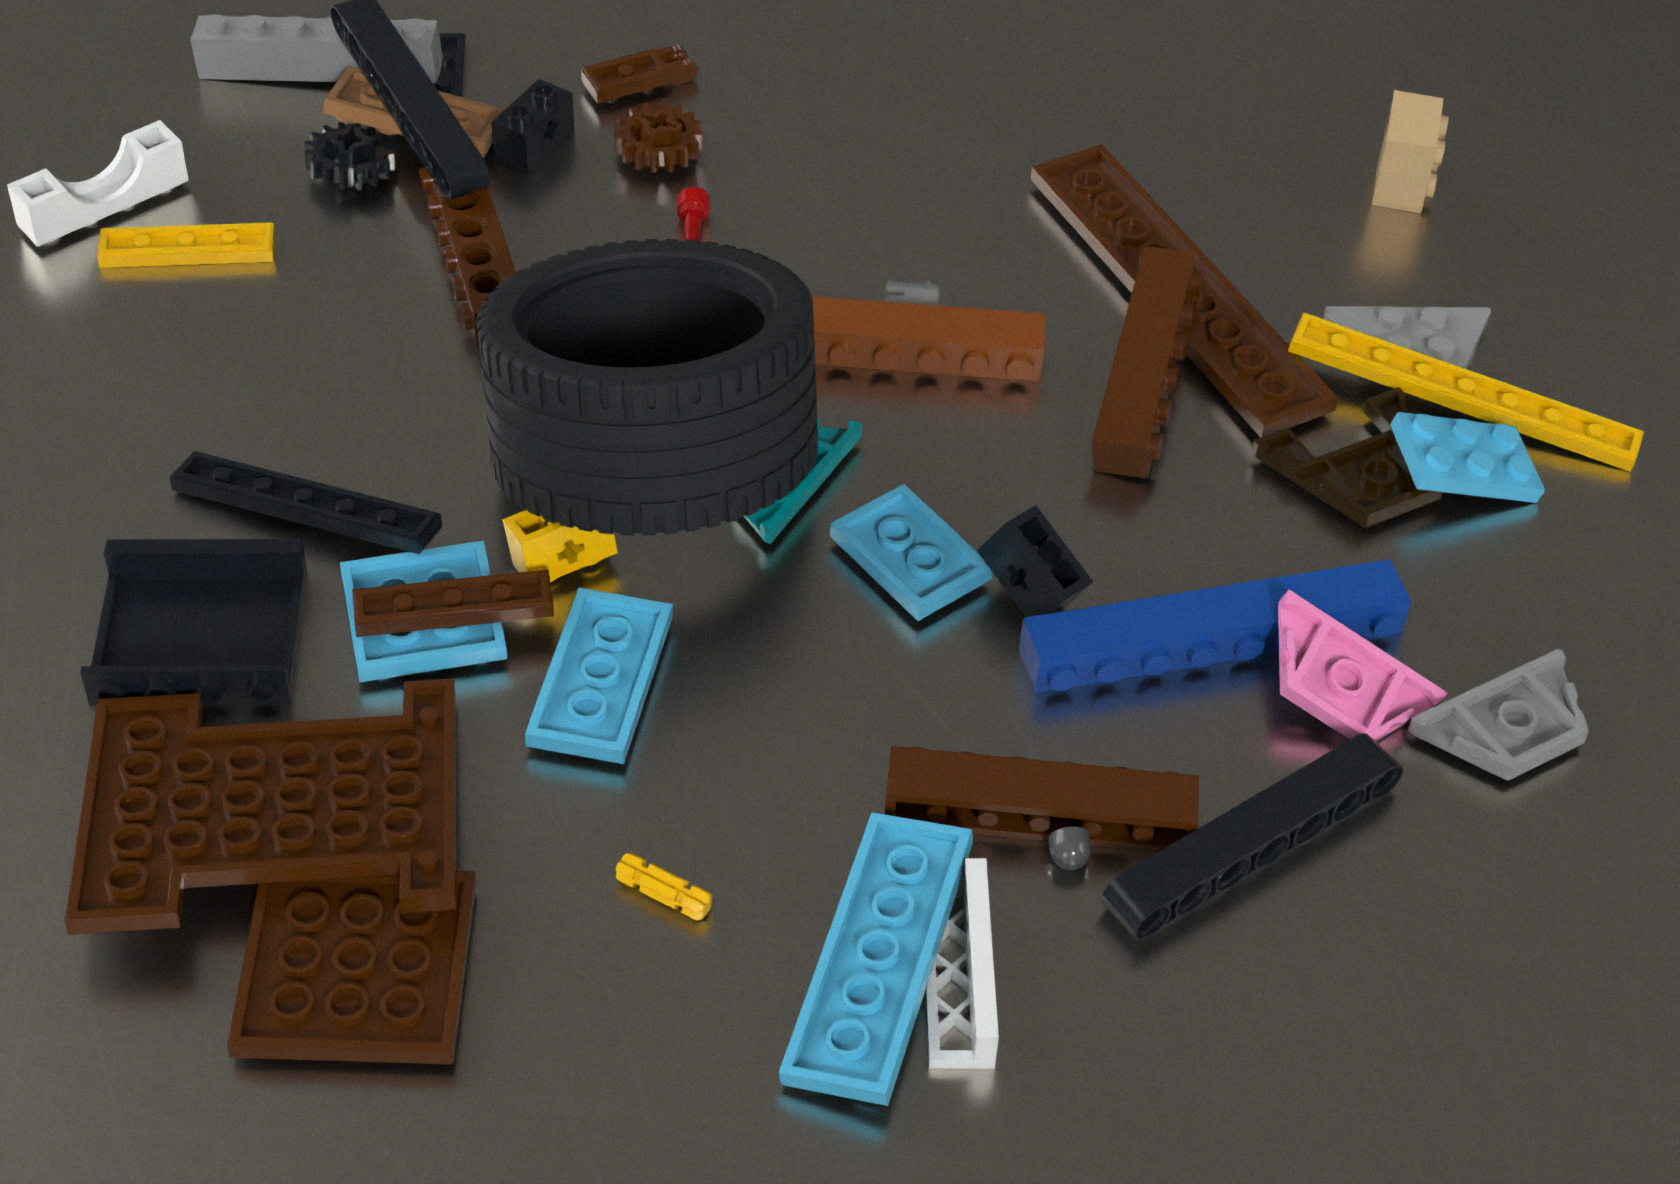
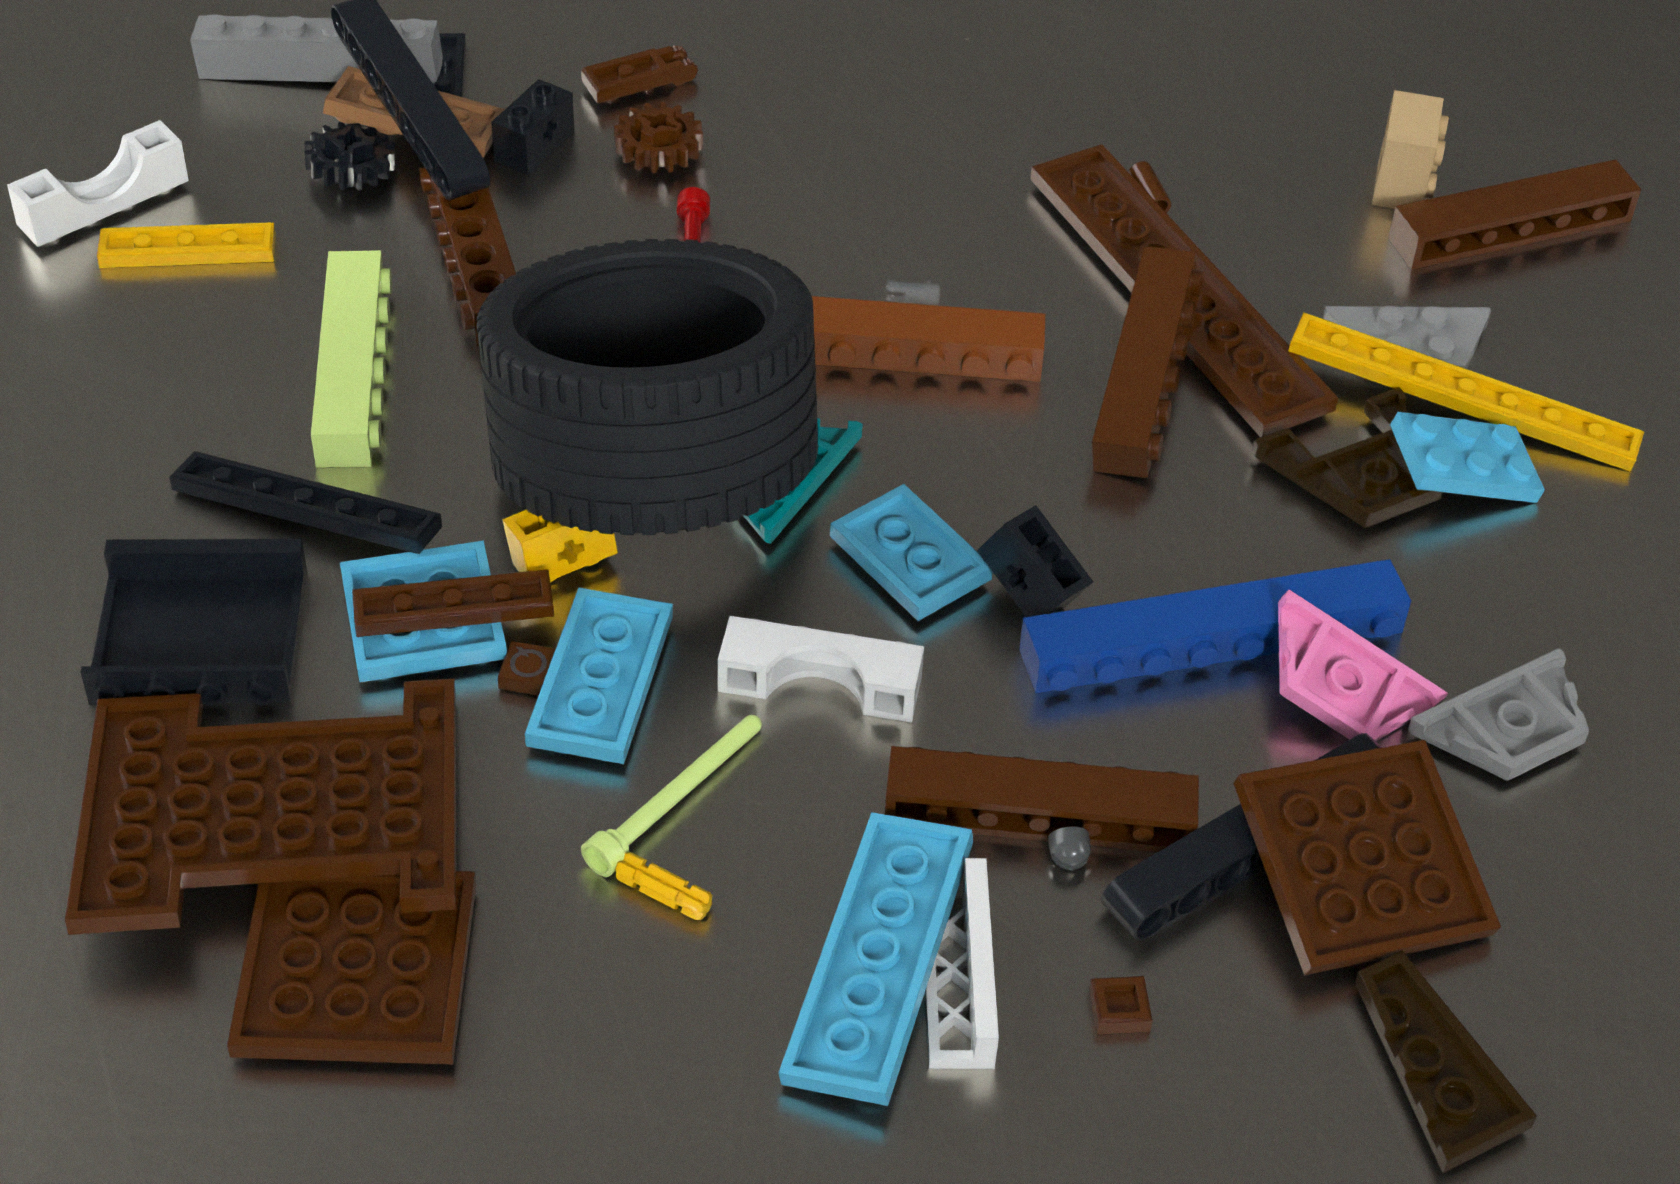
none -> yellowish green brick [311,250,392,468]
none -> reddish brown tile [498,641,556,696]
none -> yellowish green piece [581,715,762,877]
none -> white arch [718,616,924,723]
none -> reddish brown tile [1089,976,1153,1035]
none -> reddish brown axle [1128,161,1171,213]
none -> reddish brown plate [1233,740,1501,975]
none -> dark brown wing [1355,951,1537,1173]
none -> reddish brown brick [1388,159,1641,270]

